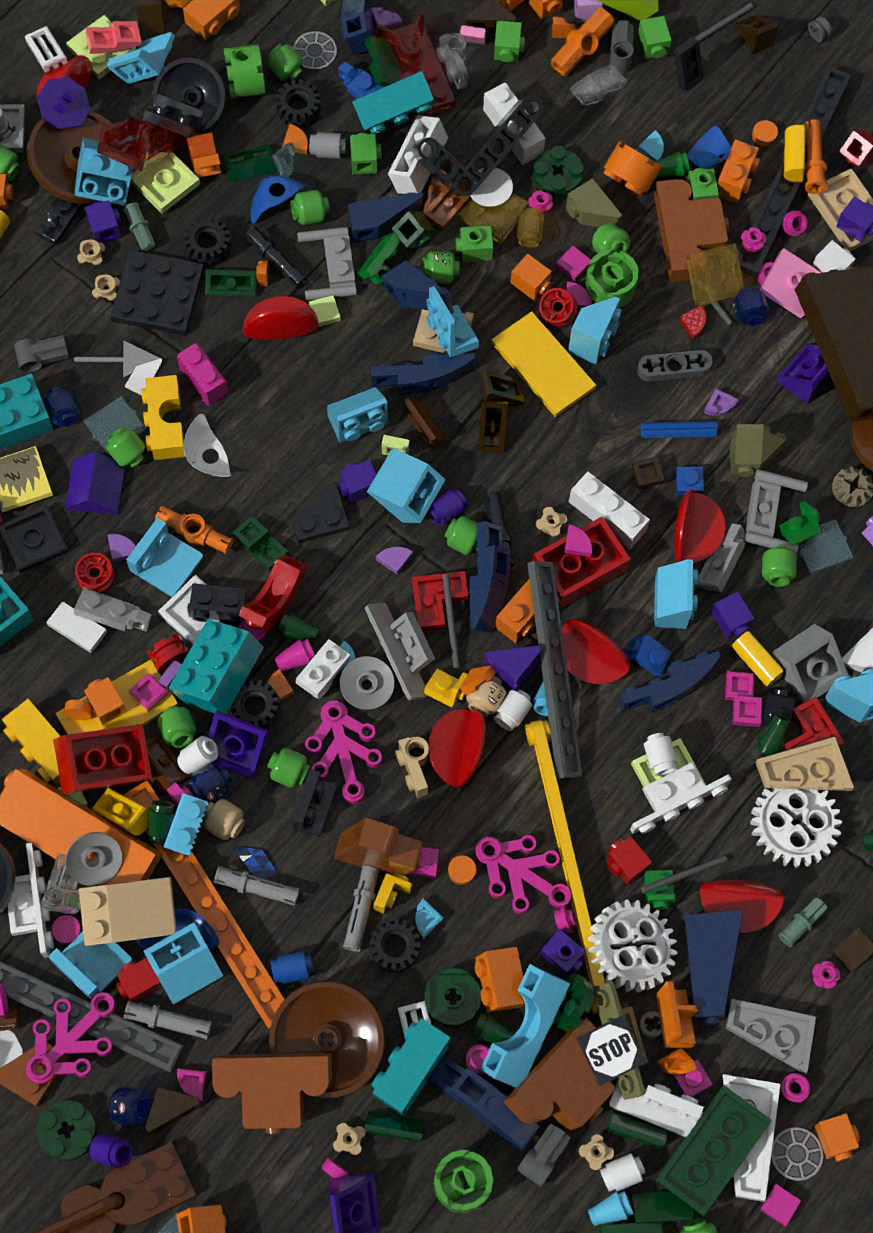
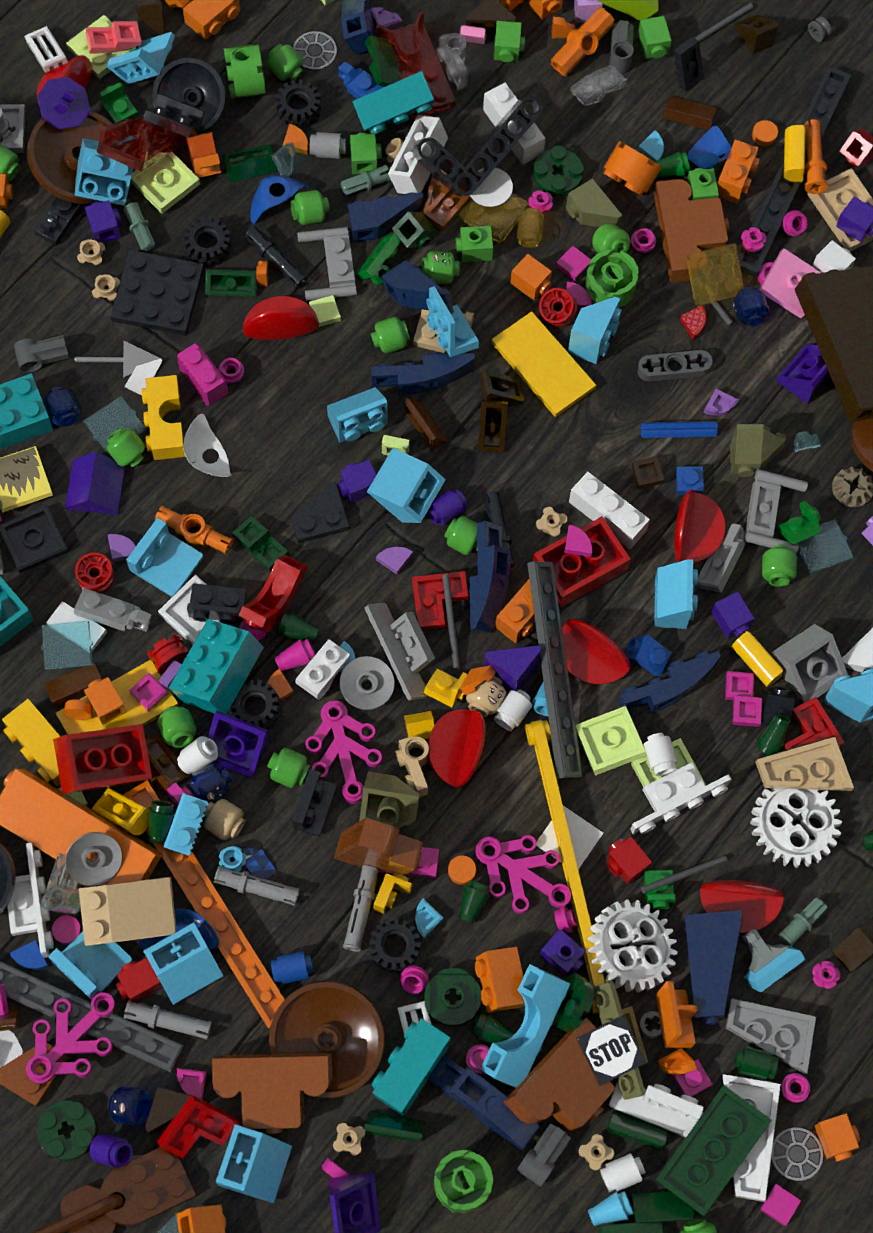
none -> blue tile [10,940,49,970]
none -> clear light blue piece [41,621,93,670]
none -> reddish brown slope [44,662,102,708]
none -> green bracket [99,82,138,128]
none -> red plate [158,1095,240,1158]
none -> medium azure slope [216,1125,292,1203]
none -> dark pink plate [218,358,244,383]
none -> medium azure plate [219,846,246,871]
none -> sand green axle [341,165,391,195]
none -> olive slope [359,772,419,829]
none -> bright green head [371,317,410,354]
none -> tan plate [386,138,404,163]
none -> dark pink plate [400,966,429,994]
none -> yellow slope [404,711,434,740]
none -> dark green cone [458,880,490,924]
none -> white sticker [536,806,603,869]
none -> yellowish green plate [575,706,646,775]
none -> dark pink plate [631,228,656,253]
none -> reddish brown slope [663,96,717,130]
none -> dark green brick [734,1046,778,1081]
none -> piece [742,929,805,992]
none -> clear light blue tile [793,432,821,452]

